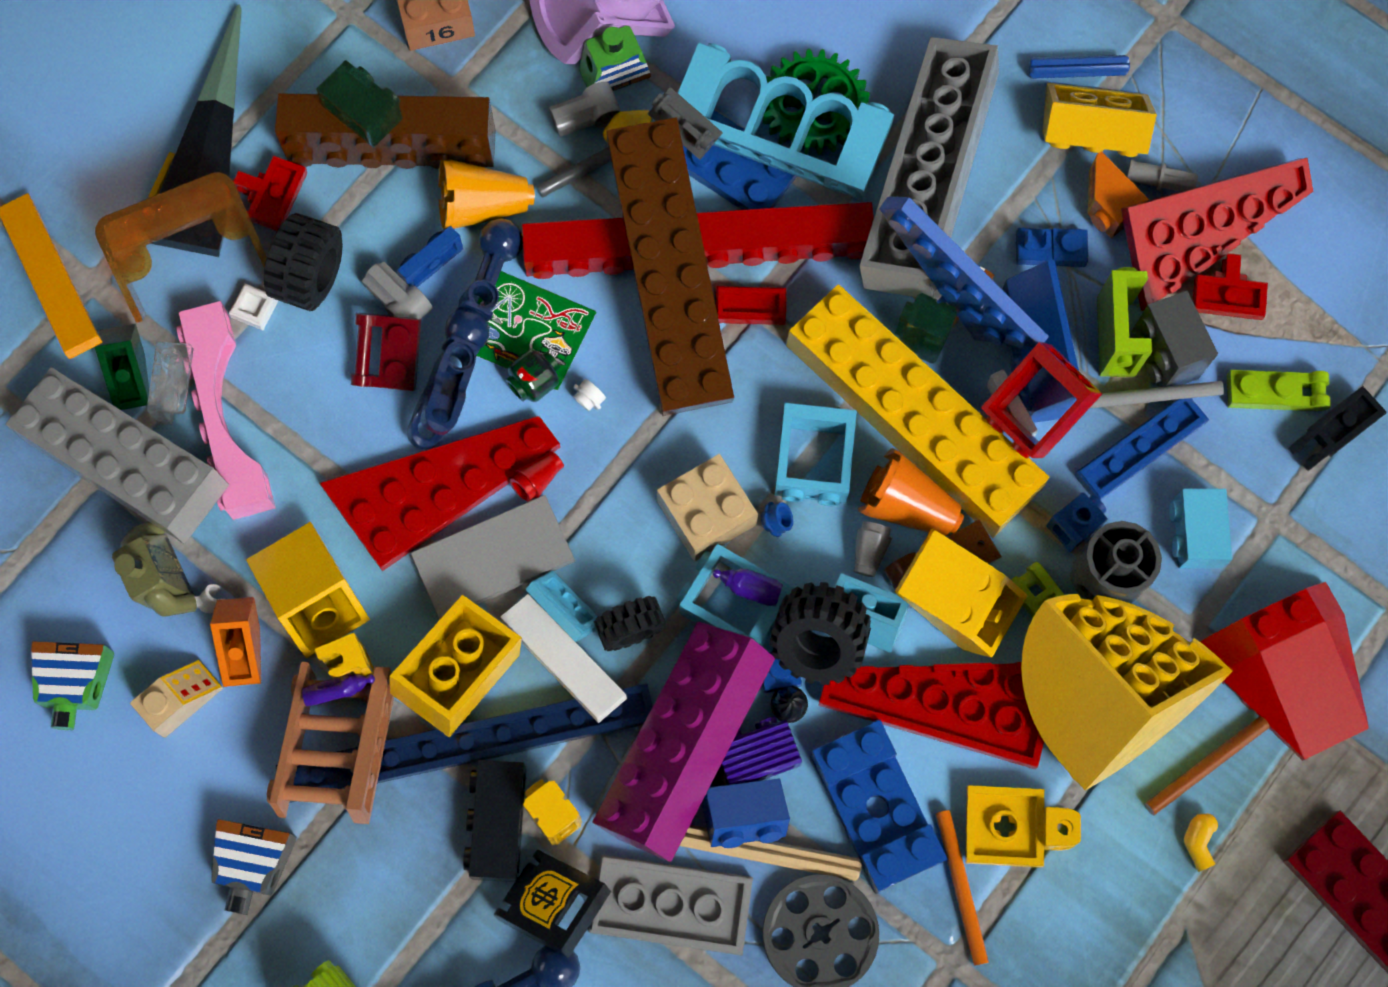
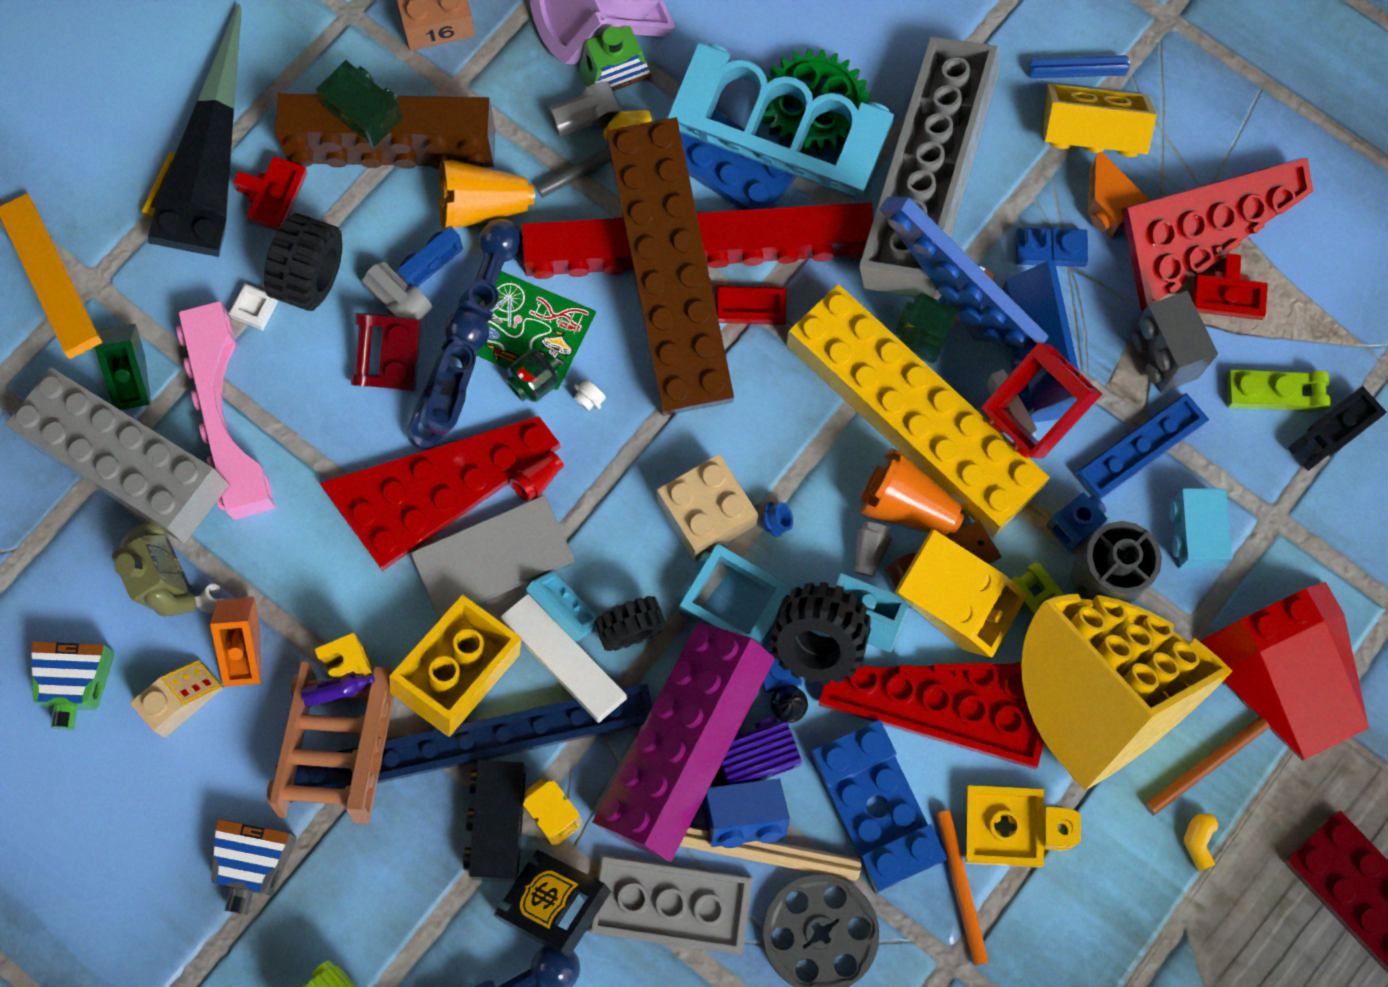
clear orange windscreen [95,172,267,324] -> none
clear bracket [147,342,194,425] -> none
yellow slope [246,522,370,658] -> none
dark grey hinge [648,87,723,160] -> none
dark purple piece [713,568,783,606] -> none
medium azure window [774,403,857,506] -> none
light grey bar [1089,381,1224,409] -> none
lime panel [1097,267,1152,377] -> none
light grey axle [1127,159,1198,192] -> none

